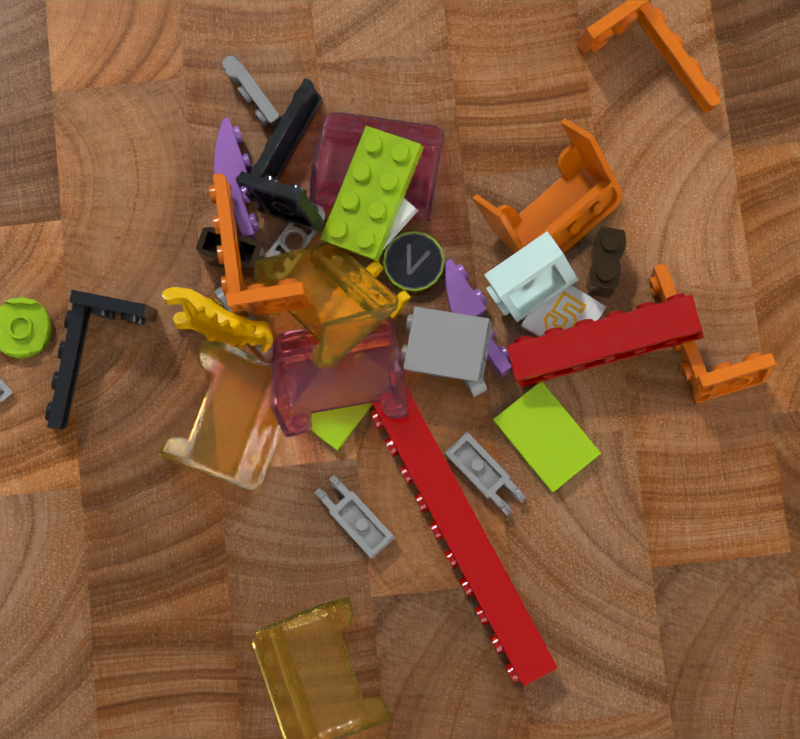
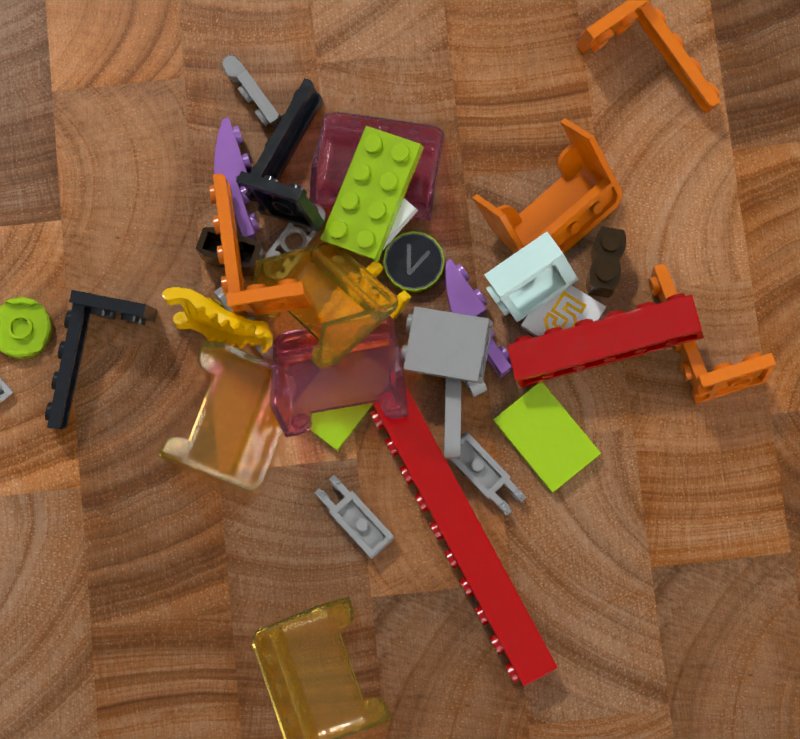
none -> light grey beam [444,378,461,459]

